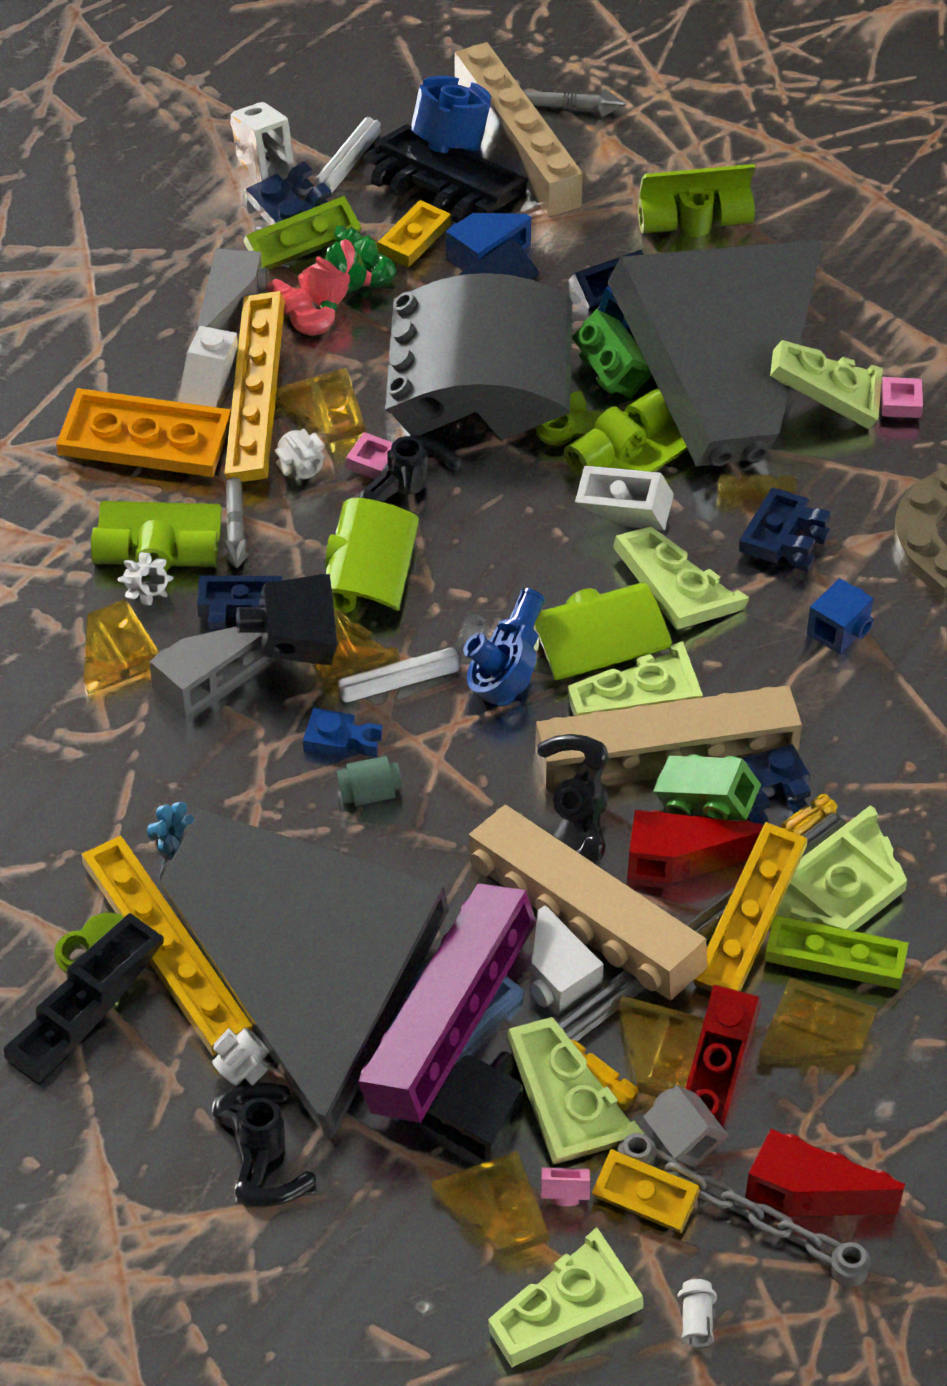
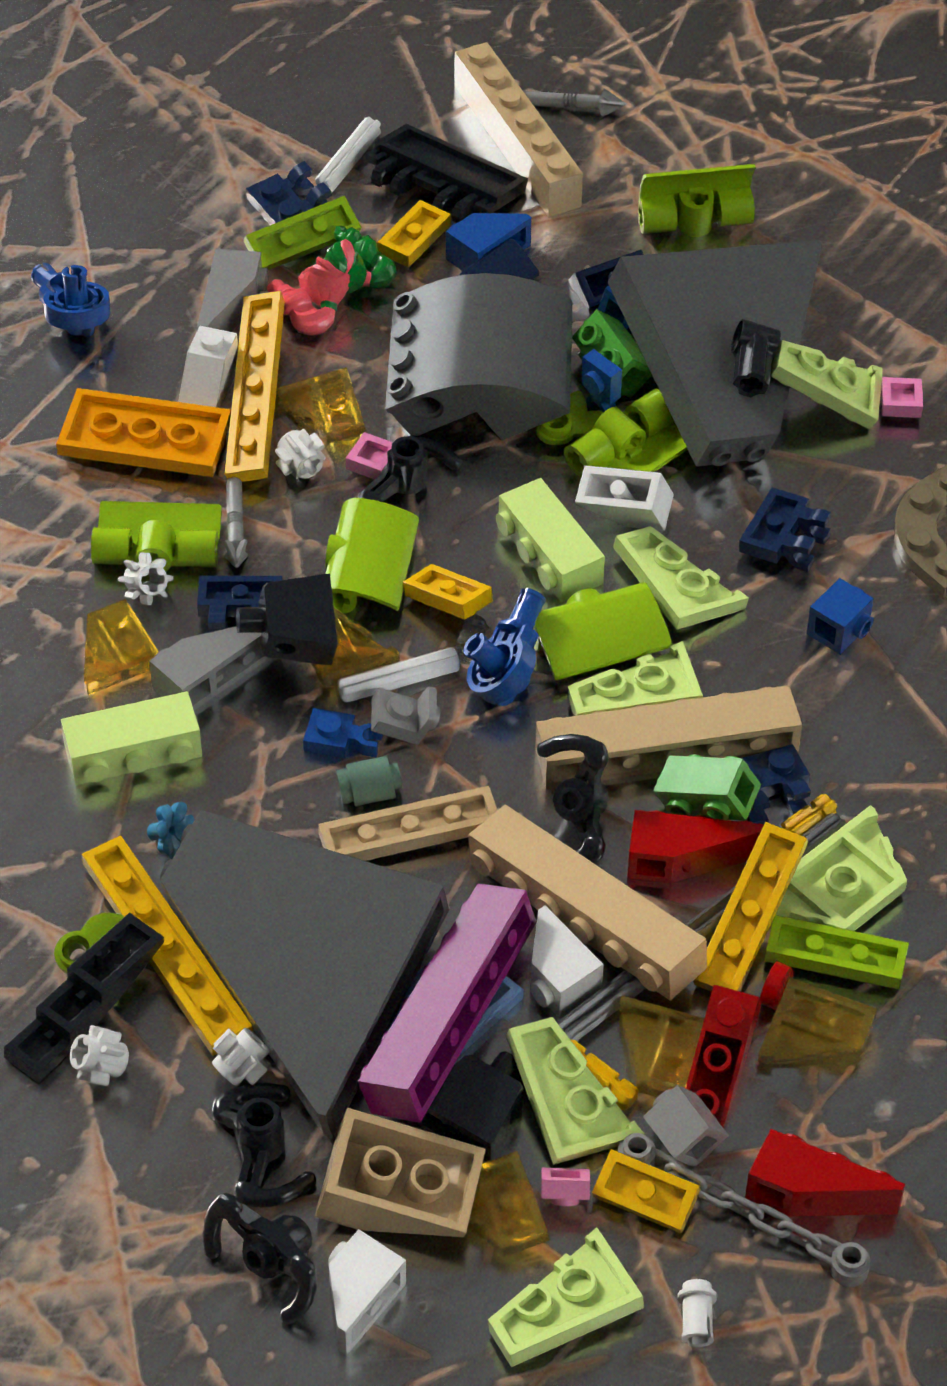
white torso [230,102,294,183] -> none
blue brick [411,76,491,153] -> none
clear yellow axle [717,474,797,499] -> none
none -> blue pin [31,263,111,338]
none -> yellowish green brick [61,691,202,785]
none -> white gear [70,1025,129,1086]
none -> black piece [202,1193,317,1324]
none -> tan slope [315,1108,485,1237]
none -> tan plate [318,786,497,861]
none -> white slope [327,1229,406,1356]
none -> light grey bracket [371,686,441,745]
none -> yellow plate [403,564,493,620]
none -> yellowish green brick [496,478,605,602]
none -> blue plate [582,349,622,412]
none -> black piece [731,319,781,398]
none -> red tile [760,961,794,1010]

